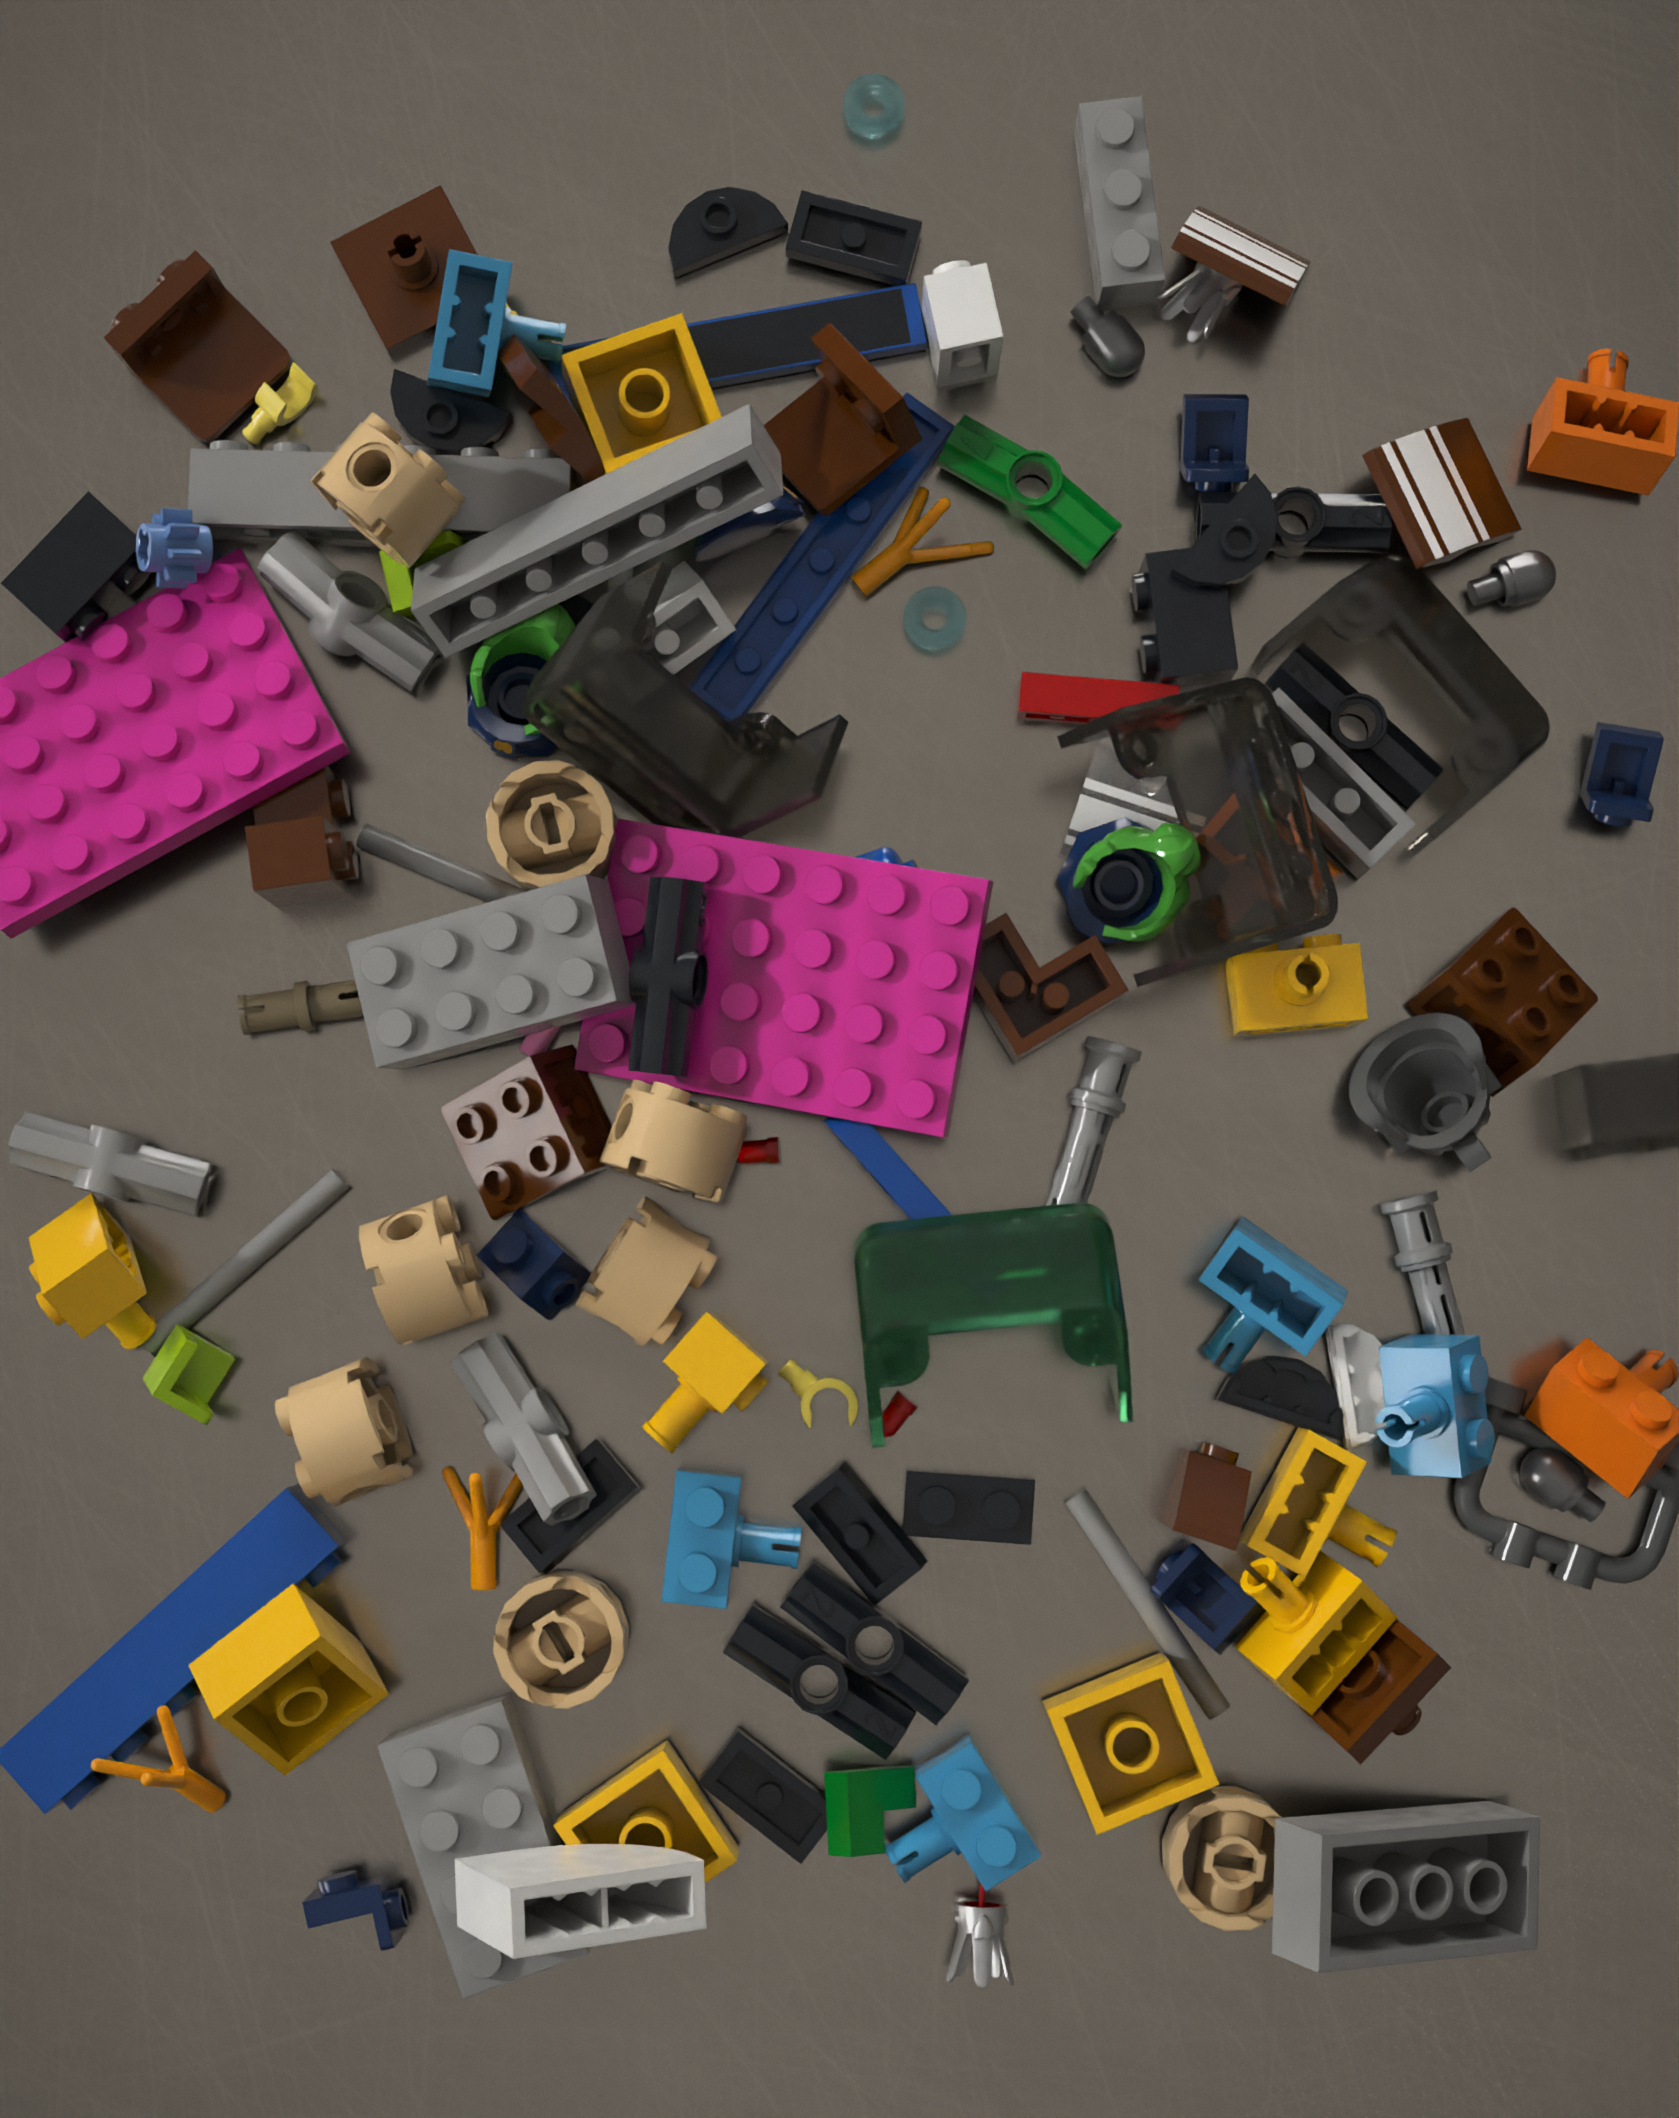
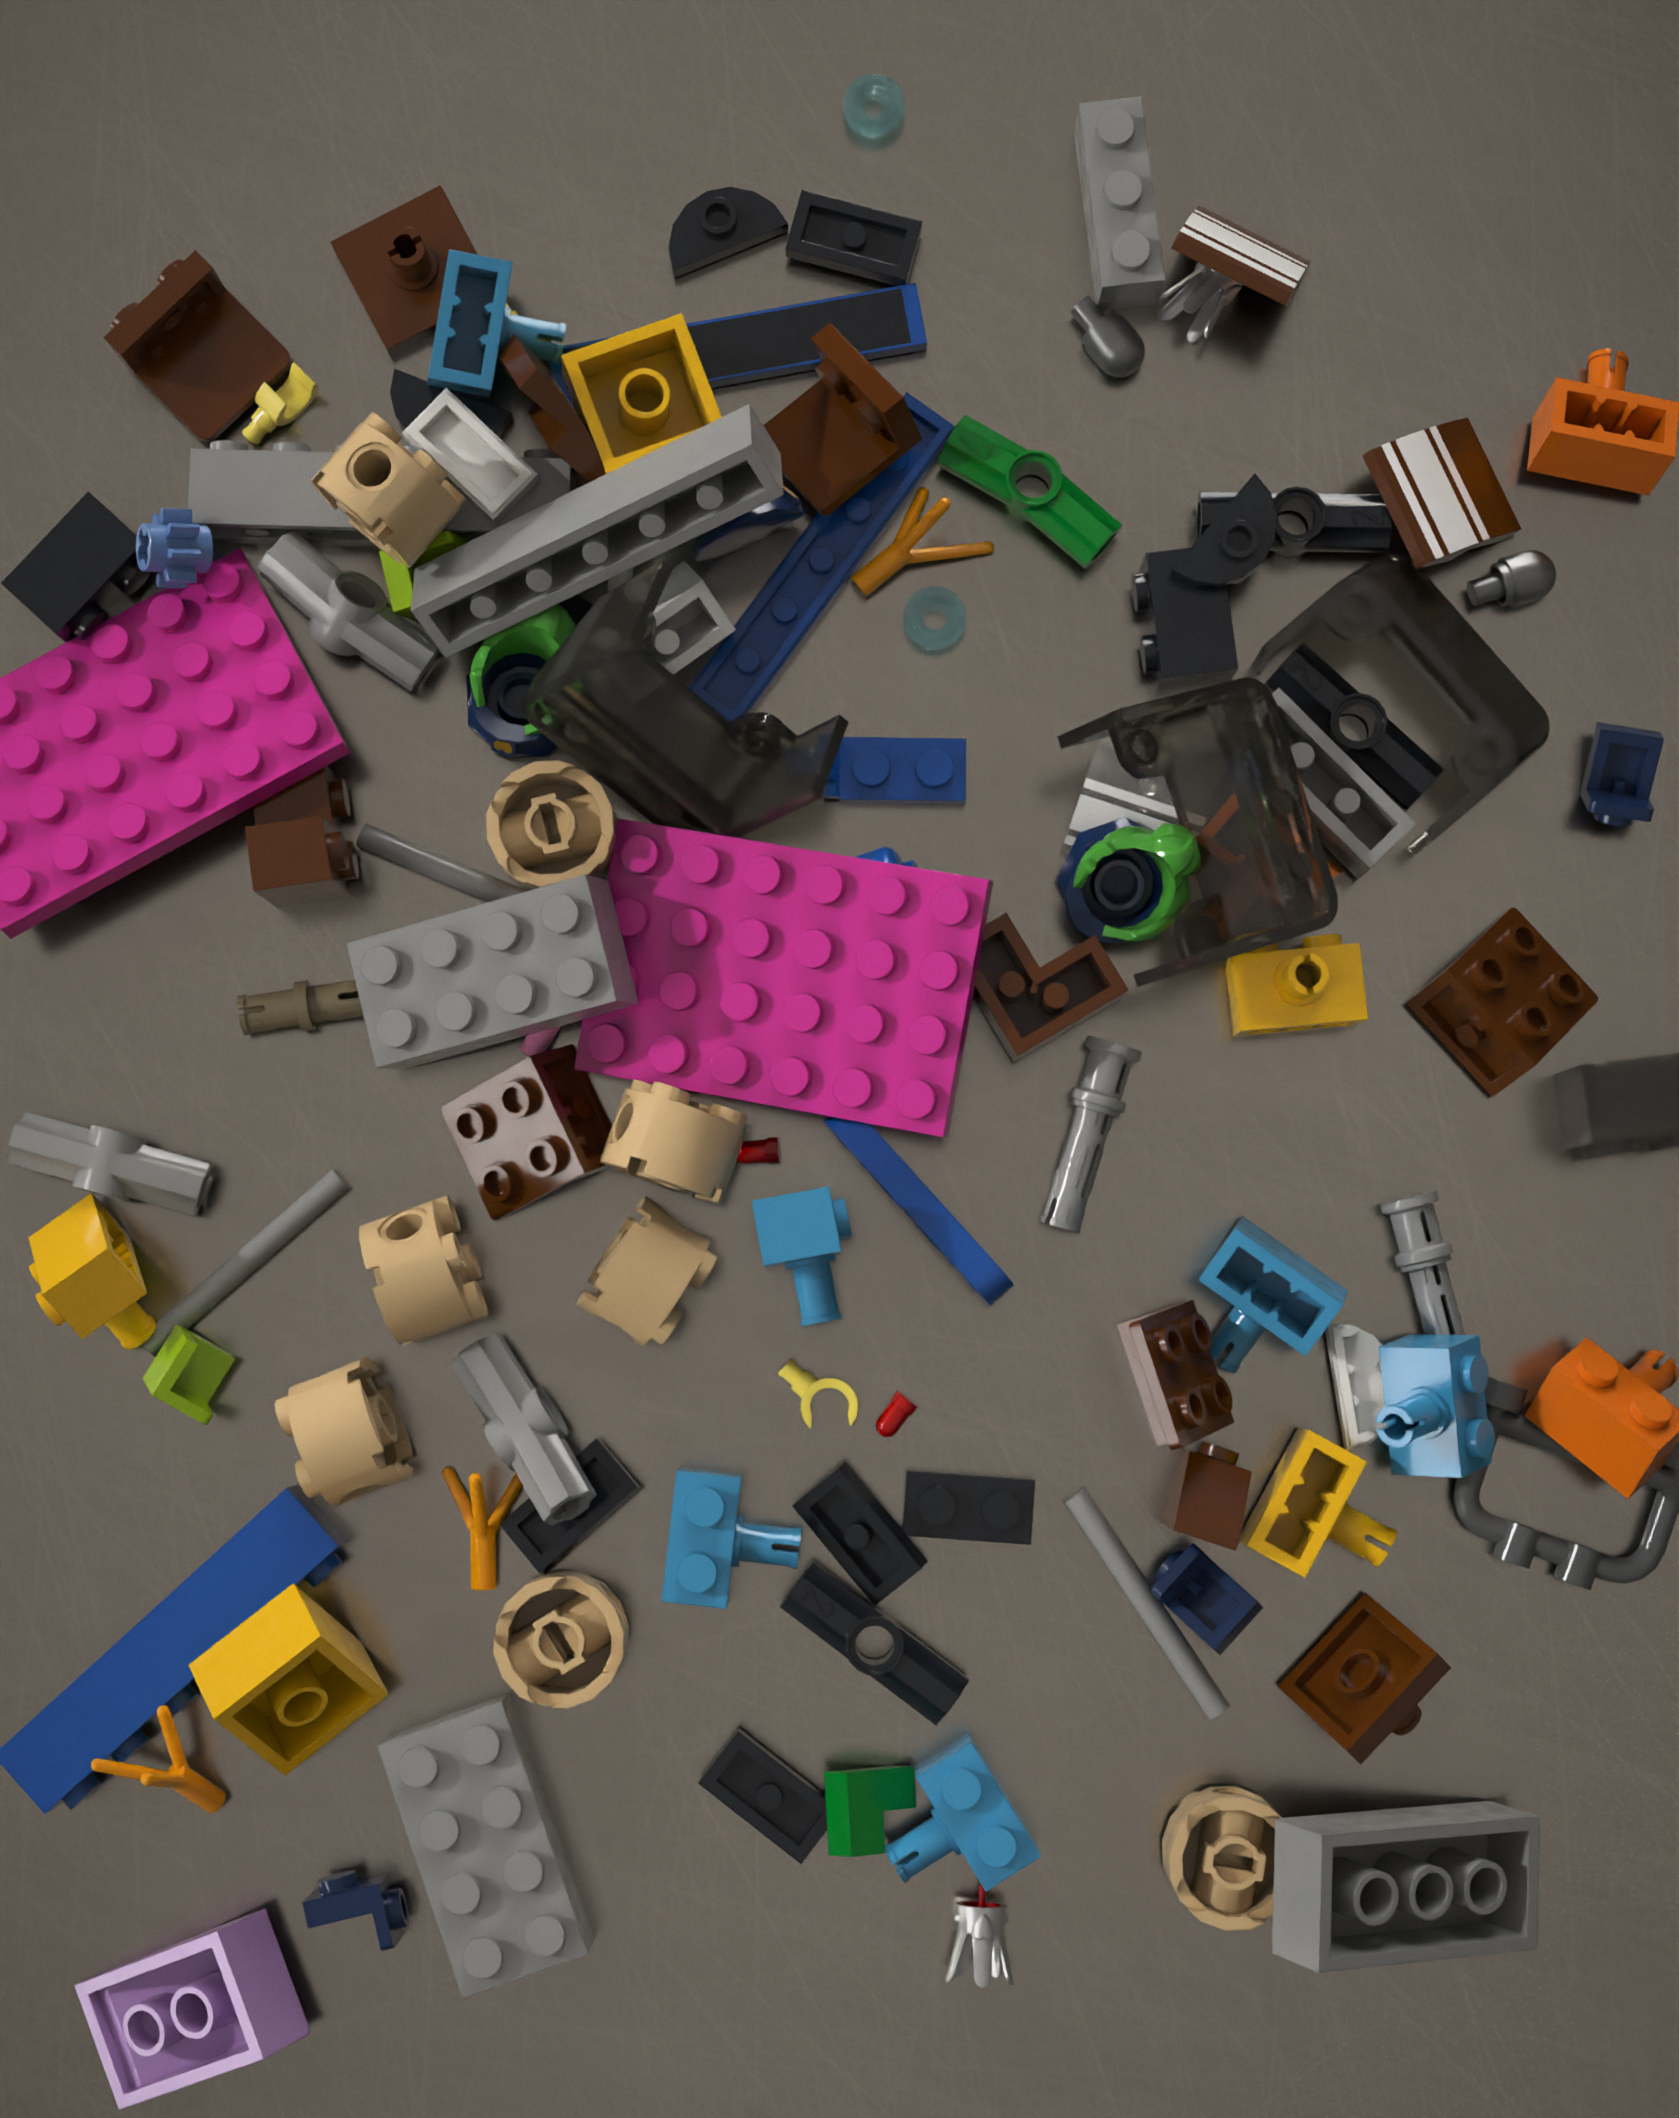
white brick [455,1844,707,1959] -> none
dark blue bracket [476,1209,591,1320] -> none
yellow brick [553,1740,740,1883] -> none
black piece [628,877,709,1077] -> none
yellow brick [642,1311,769,1454] -> none
black piece [723,1604,916,1760] -> none
clear green windscreen [853,1203,1133,1448] -> none
white brick [921,260,1004,388] -> none
red piece [1017,672,1180,731] -> none
yellow brick [1042,1652,1220,1835] -> none
dark blue bracket [1180,394,1249,492] -> none
black plate [1215,1356,1344,1441] -> none
yellow brick [1235,1550,1398,1716] -> none
dark grey helmet [1349,1013,1502,1173] -> none
flat silver cylinder [1520,1448,1606,1522] -> none
none -> lavender slope [74,1908,311,2110]
none -> white tile [402,388,540,525]
none -> dark azure brick [752,1186,852,1326]
none -> blue hinge [791,737,966,805]
none -> reddish brown bracket [1117,1300,1235,1450]

